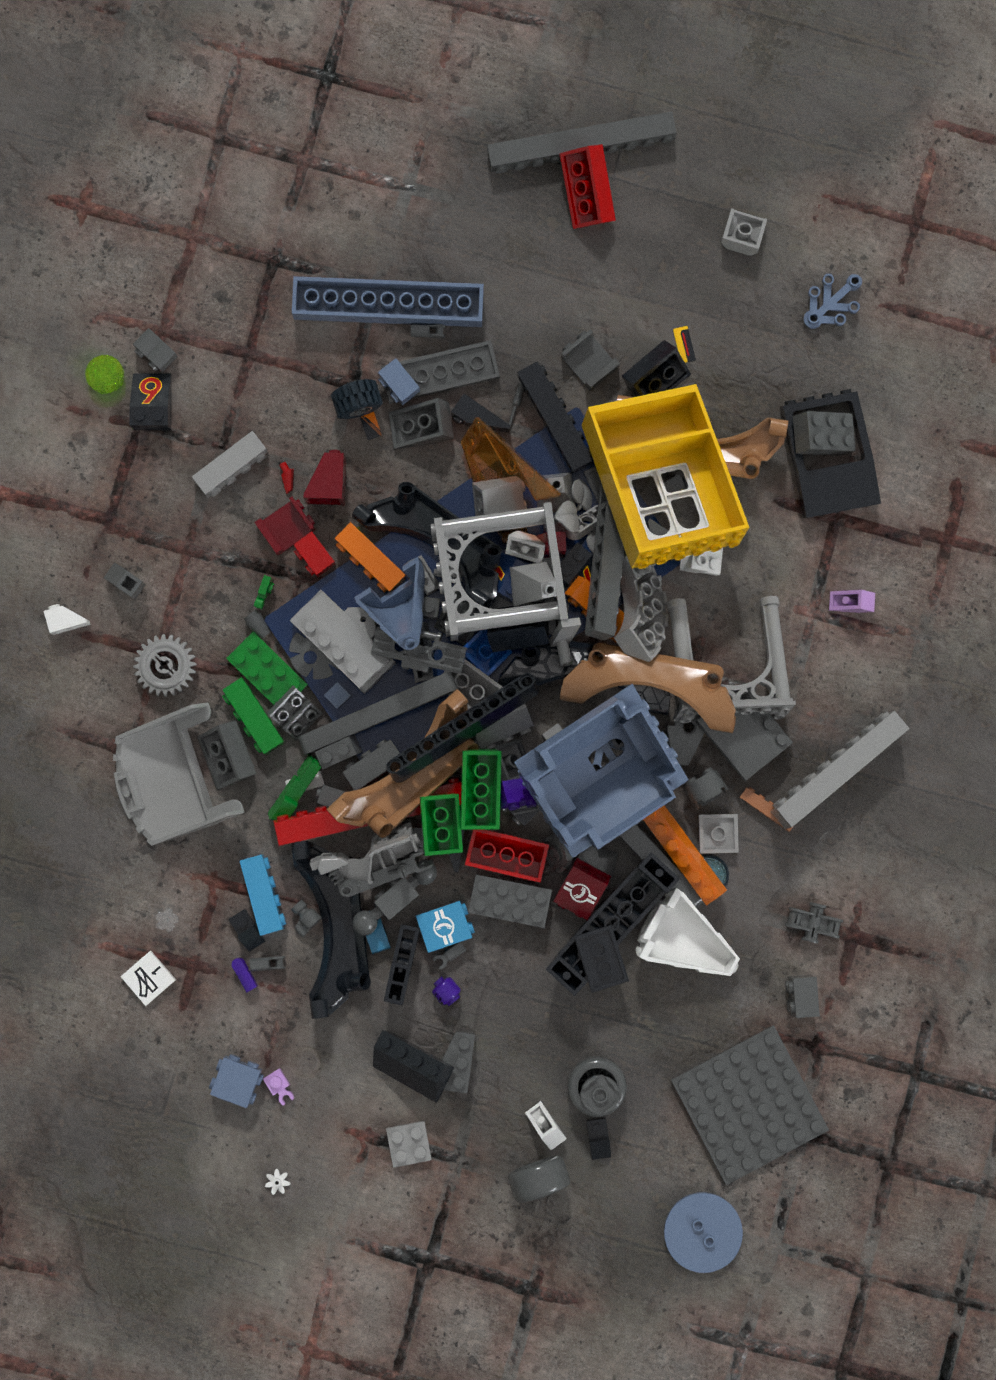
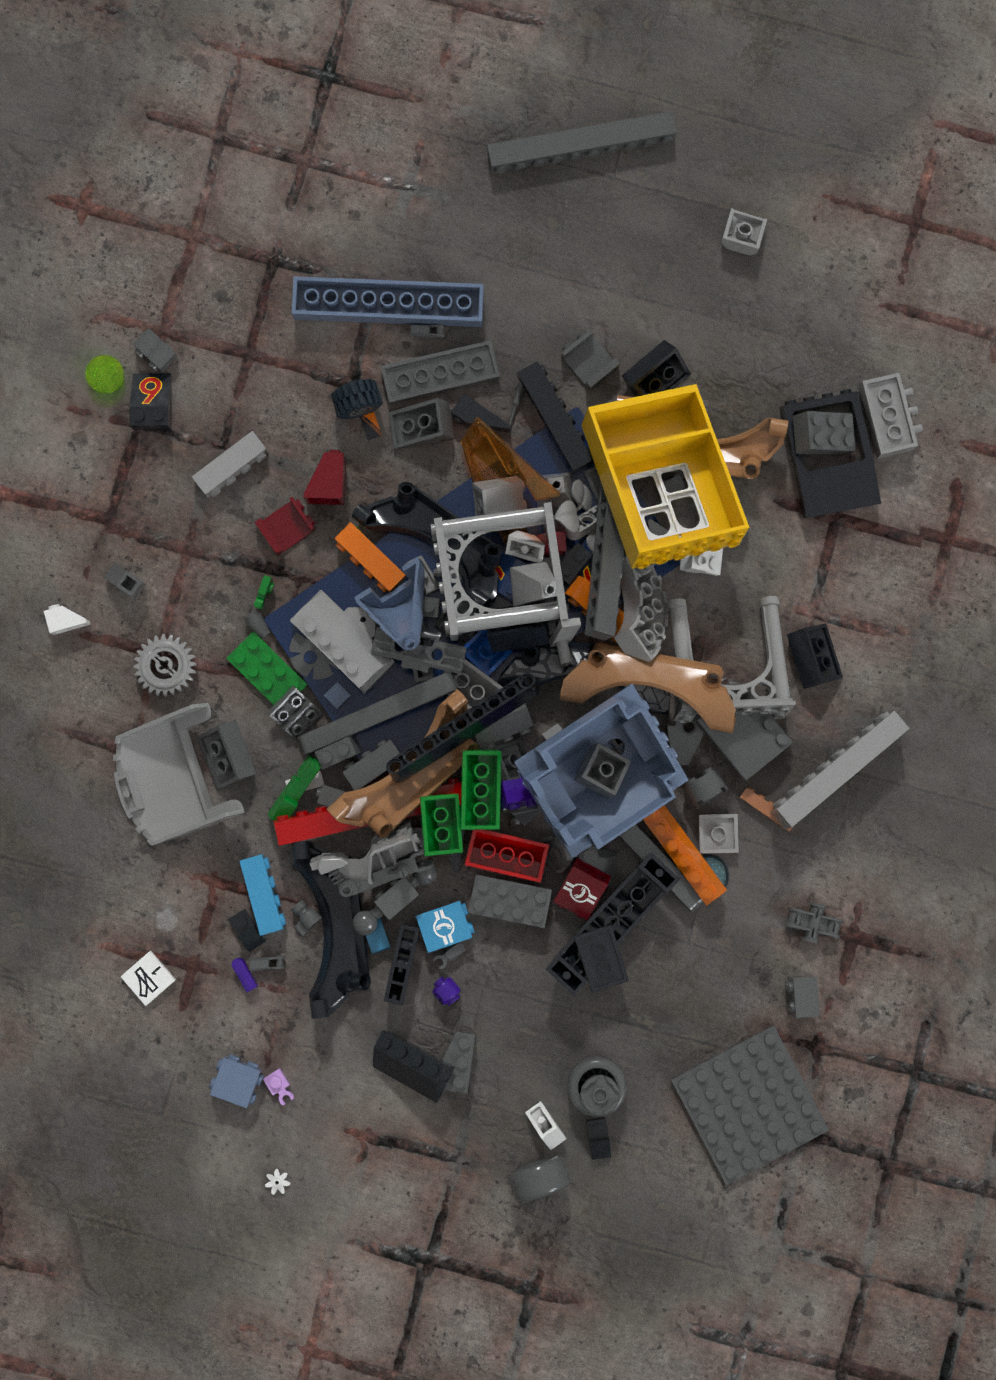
green brick [222,677,285,755] -> none
red bar [279,462,294,494] -> none
red brick [293,531,336,577] -> none
sand blue brick [378,358,420,406] -> none
light grey plate [386,1120,432,1168] -> none
red slope [560,144,616,229] -> none
white cone [636,888,740,976] -> none
sand blue plate [664,1192,743,1273] -> none
sticker [673,326,696,363] -> none
sand blue plant [803,274,862,329] -> none
lavender slope [829,590,875,613] -> none
none -> dark grey brick [574,743,631,798]
none -> black slope [787,623,843,689]
none -> light grey piece [858,373,923,459]

